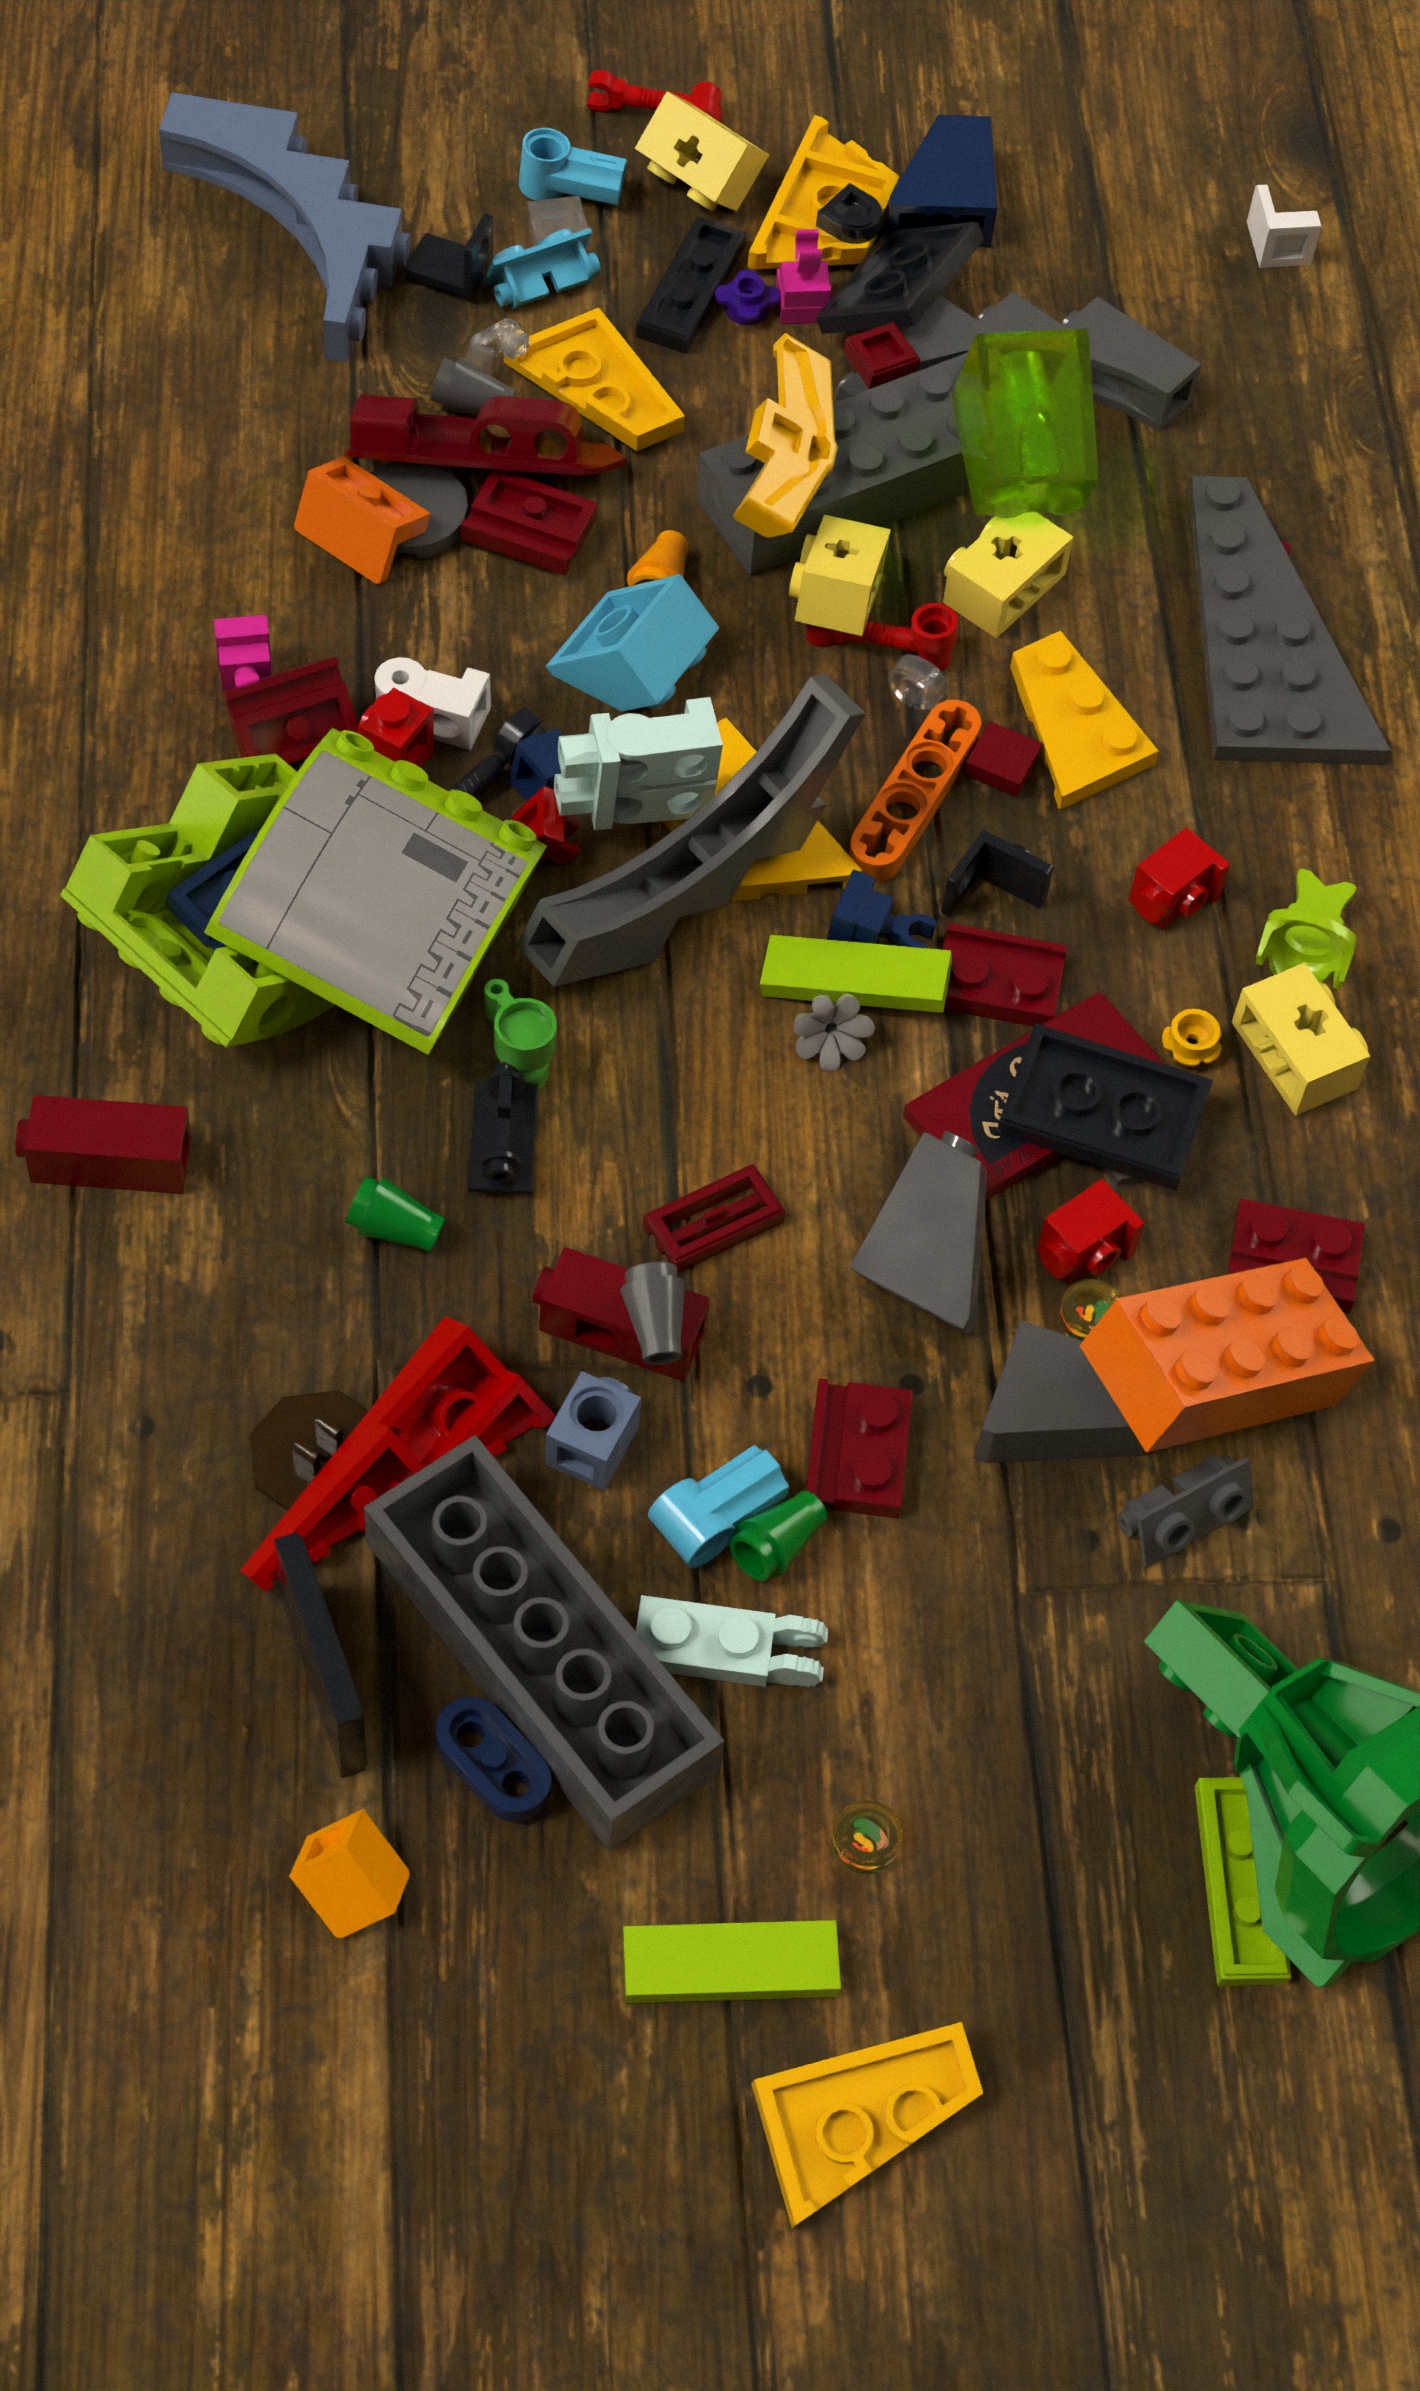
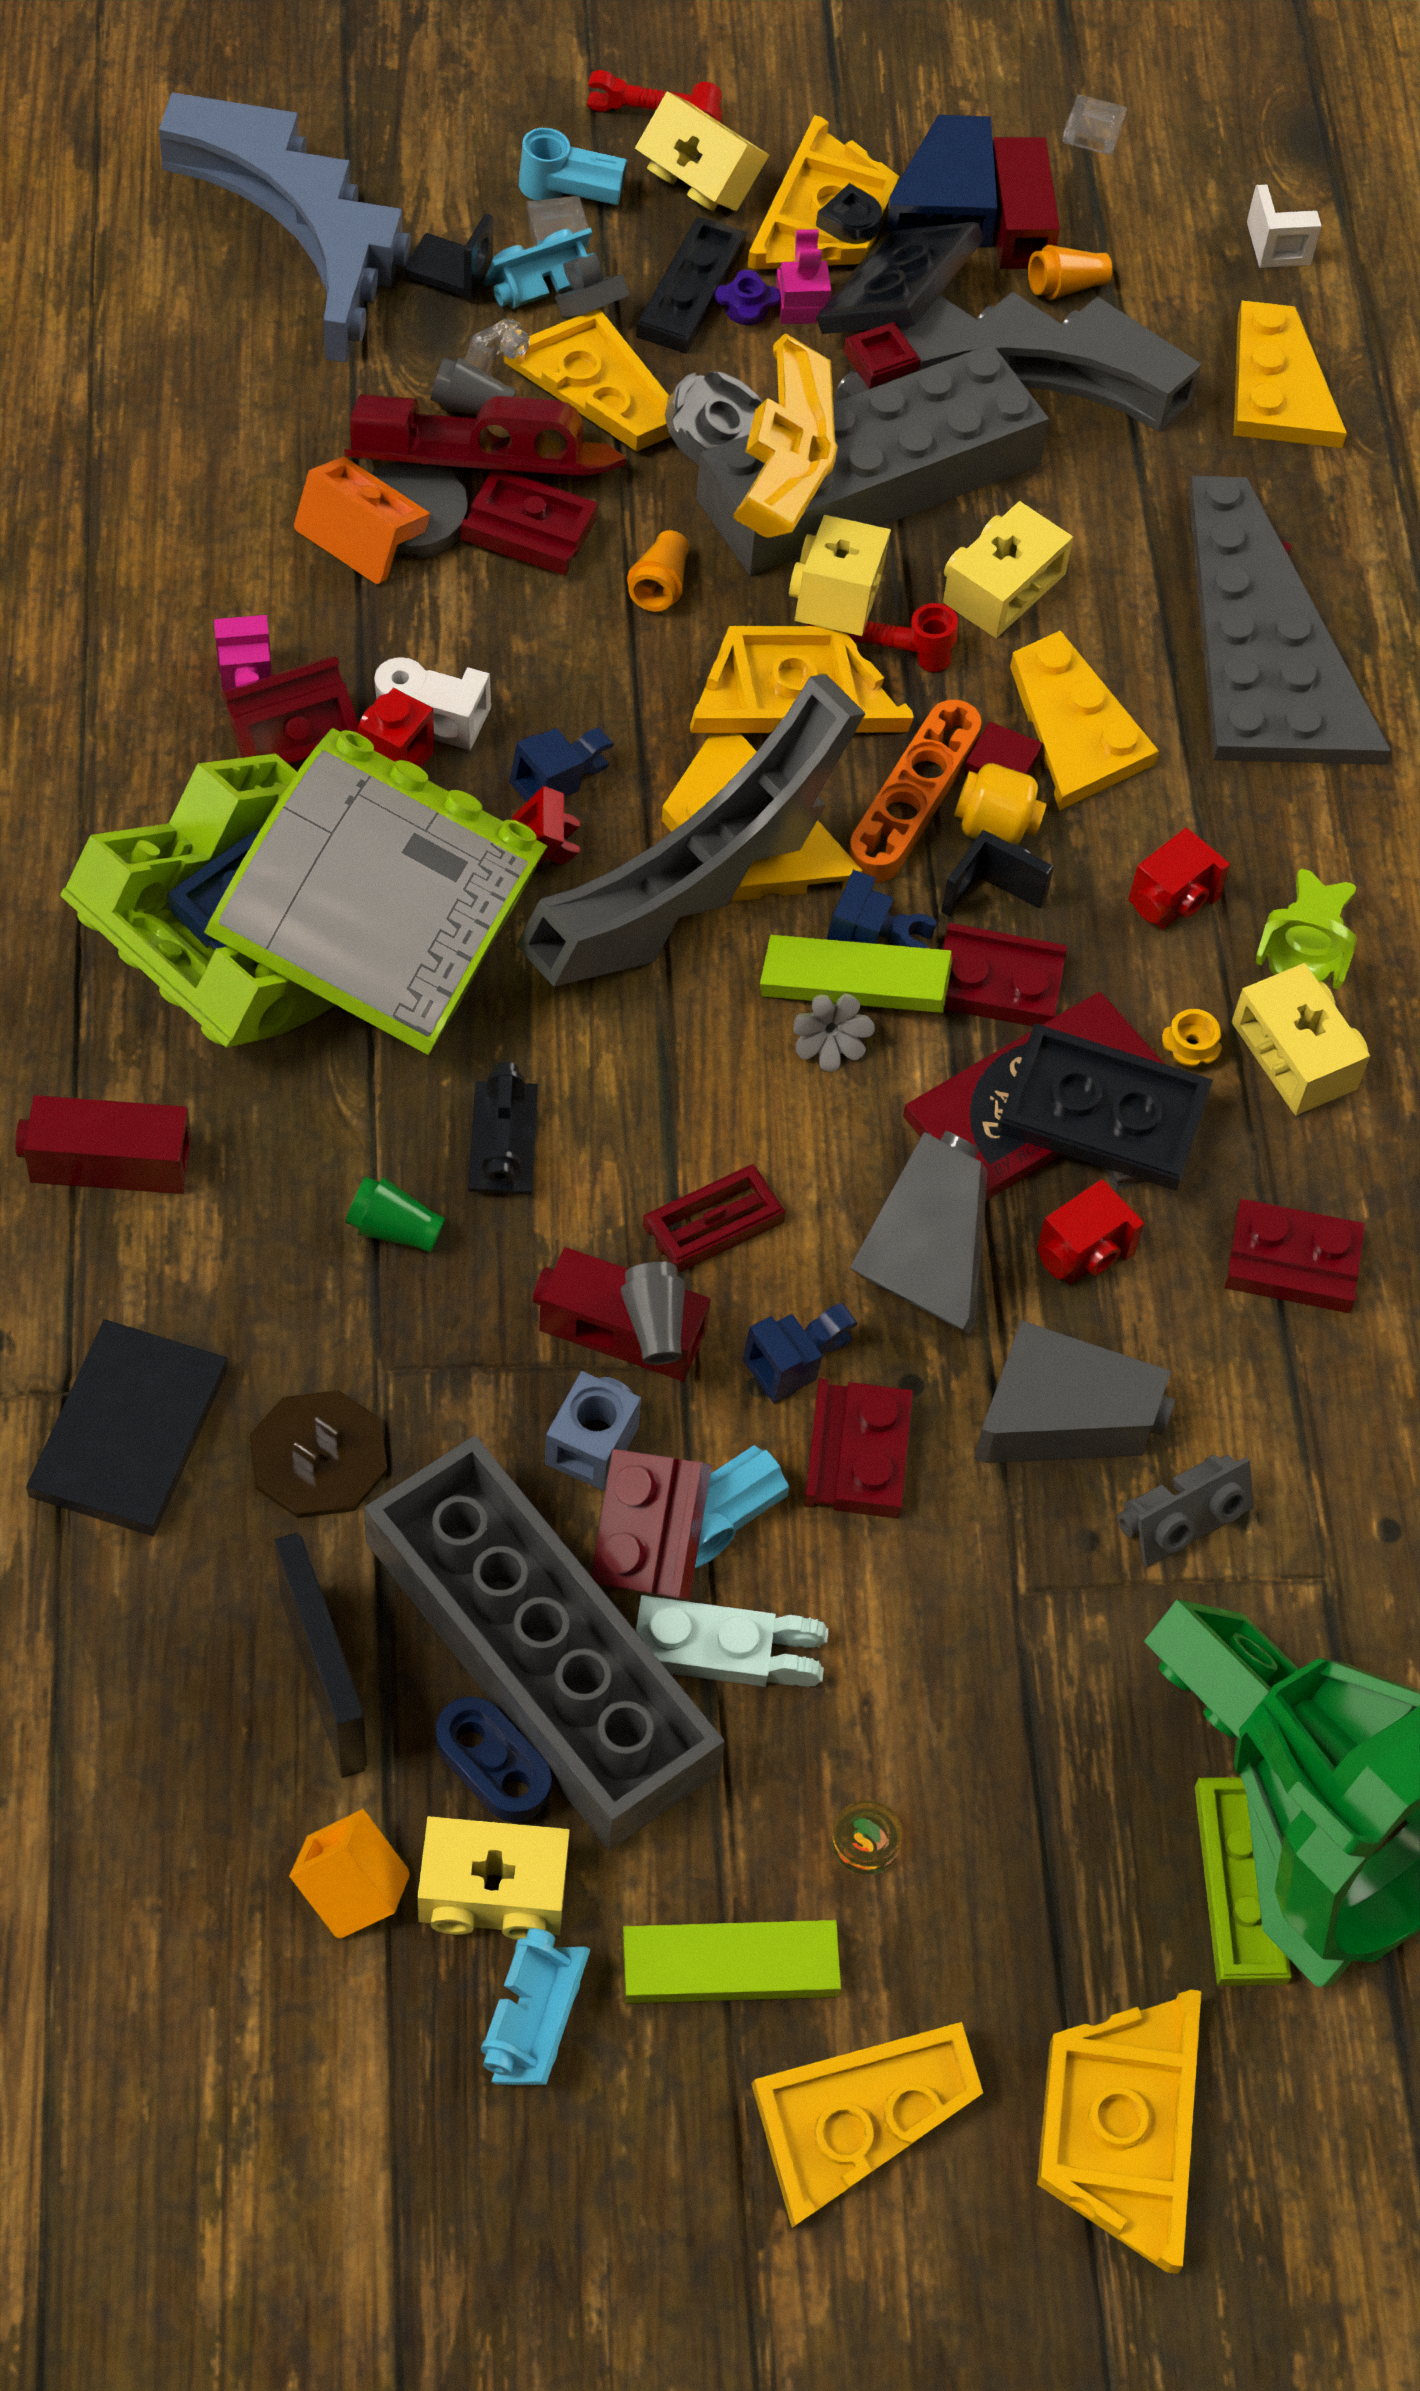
red wedge [240,1316,556,1592] -> none
black piece [448,707,547,798] -> none
bright green piece [484,979,557,1089] -> none
medium azure slope [545,574,719,712] -> none
light aqua hips [554,697,723,830] -> none
green cone [729,1490,827,1581] -> none
clear tile [887,654,948,710] -> none
clear neon green slope [951,328,1099,518] -> none
clear yellow tile [1058,1279,1122,1341] -> none
orange brick [1079,1258,1375,1453] -> none
none -> black tile [26,1319,228,1537]
none -> light yellow brick [418,1816,570,1940]
none -> medium azure hinge [481,1928,590,2085]
none -> dark grey tile [555,254,630,318]
none -> dark red plate [591,1449,712,1599]
none -> dark grey tile [665,371,763,465]
none -> yellow wing [690,626,914,733]
none -> dark blue piece [742,1303,858,1404]
none -> yellow head [954,763,1047,845]
none -> dark red brick [993,137,1060,269]
none -> light orange cone [1028,245,1112,300]
none -> yellow wing [1037,1990,1201,2274]
none -> clear tile [1062,94,1128,156]
none -> yellow wing [1233,300,1347,448]

